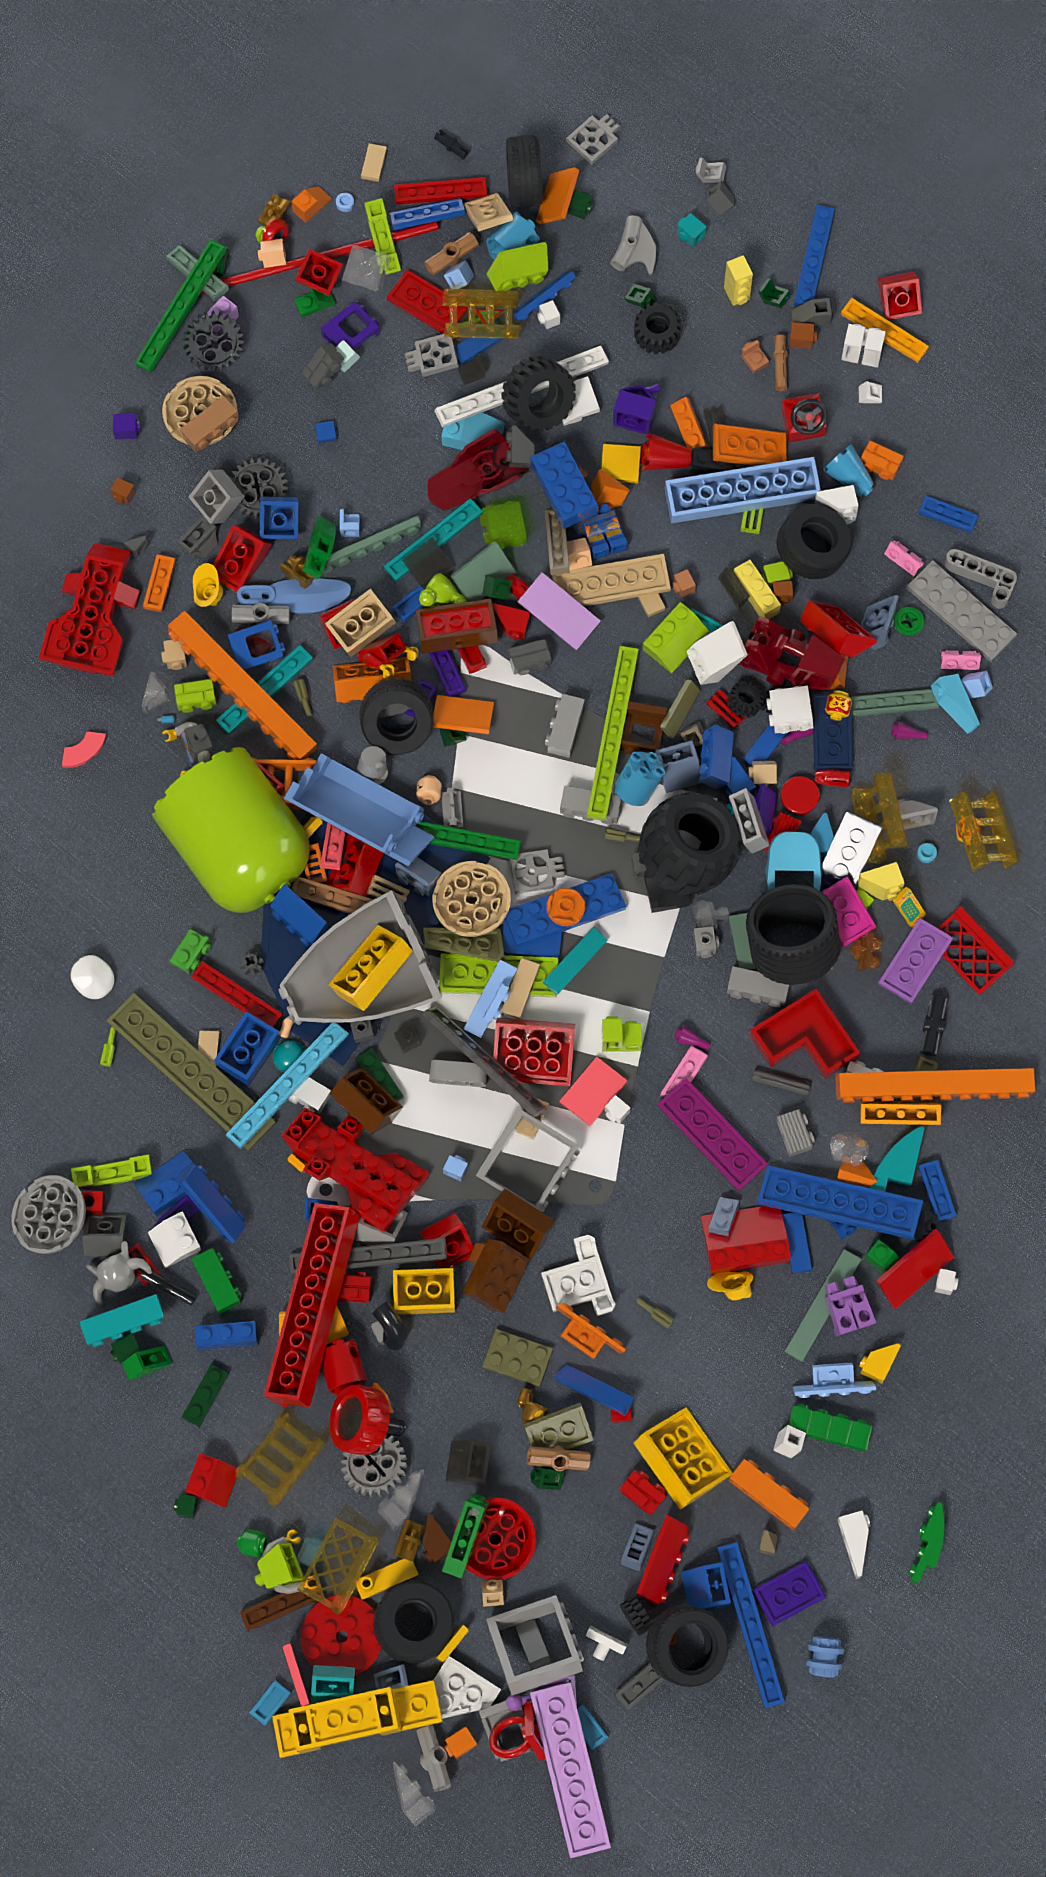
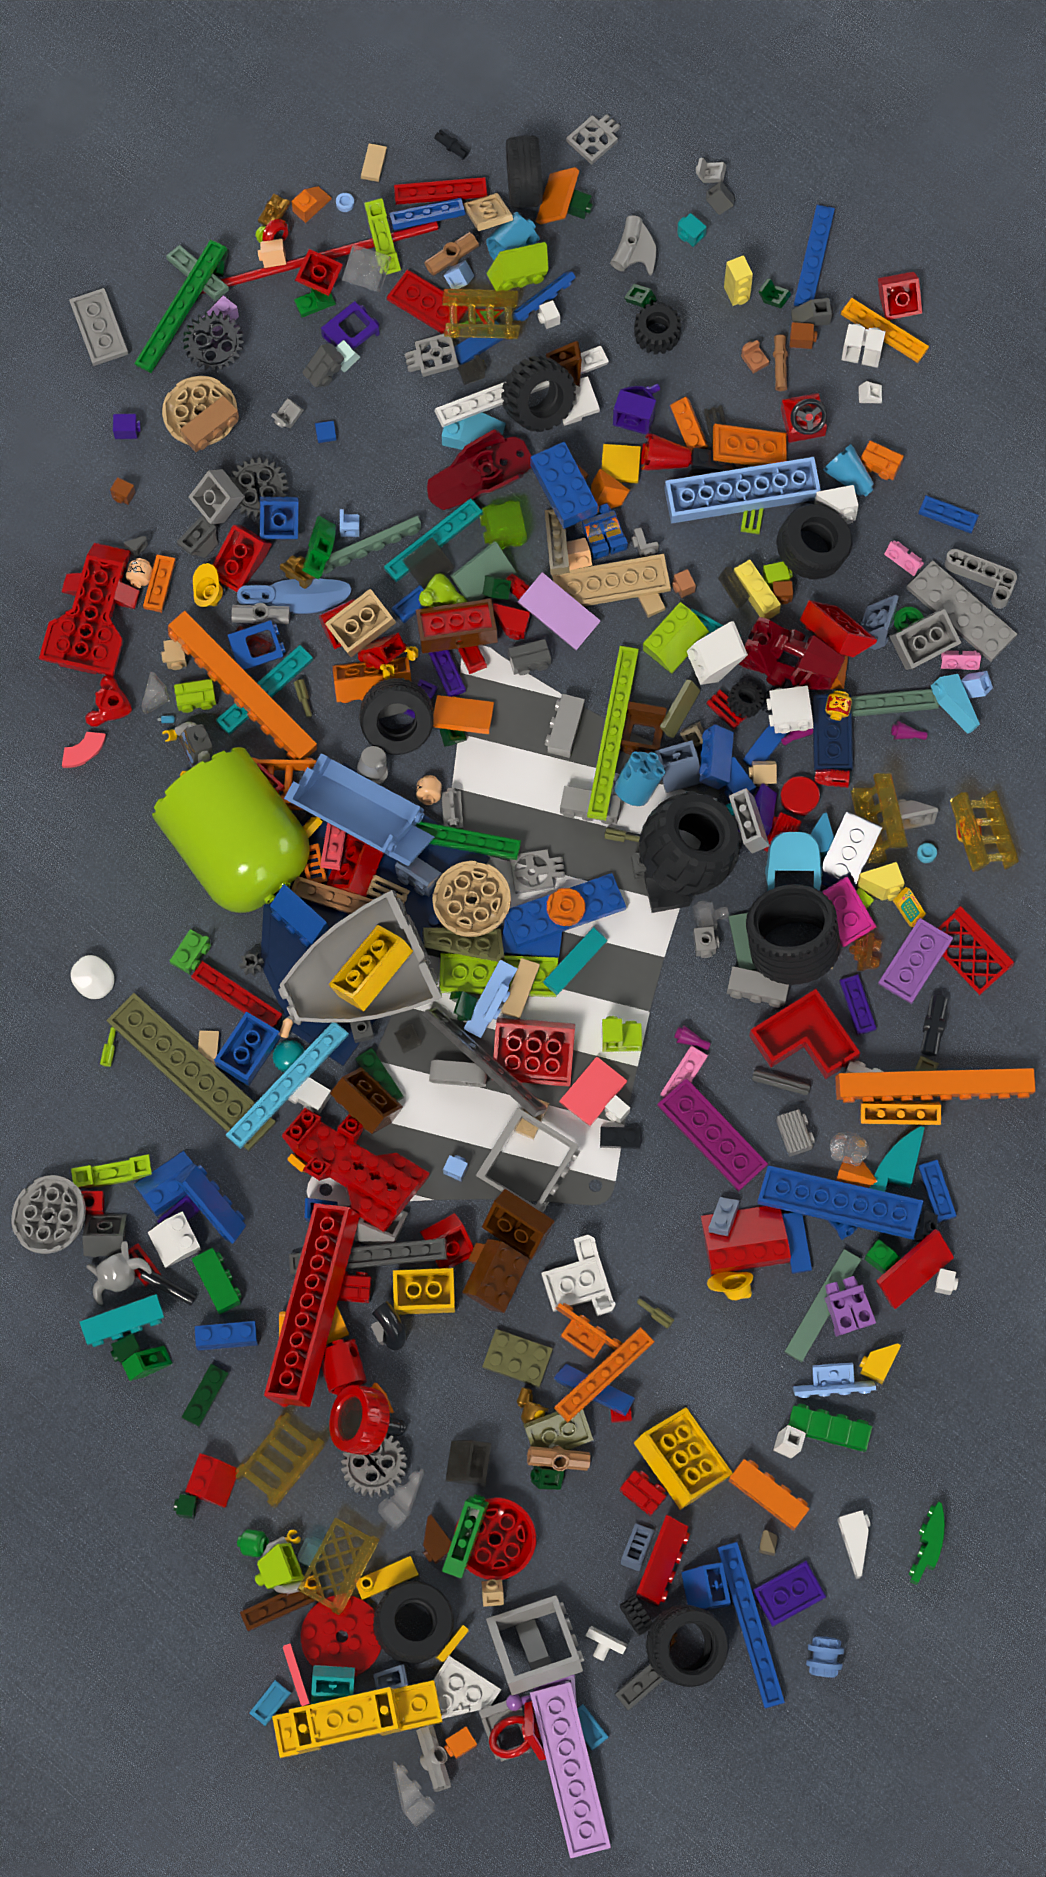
pearl gold hips [393,1519,425,1561] -> none
dark grey slope [506,426,534,468] -> none
none -> light grey plate [69,288,128,366]
none -> red head [85,675,132,727]
none -> light nougat head [126,558,153,588]
none -> light grey bracket [271,398,304,428]
none -> dark green panel [449,991,477,1021]
none -> reddish brown slope [546,341,582,387]
none -> orange tile [554,1327,655,1423]
none -> black plate [600,1127,640,1149]
none -> light grey bracket [631,528,659,557]
none -> dark purple tile [839,975,877,1036]
none -> light grey brick [889,609,961,670]

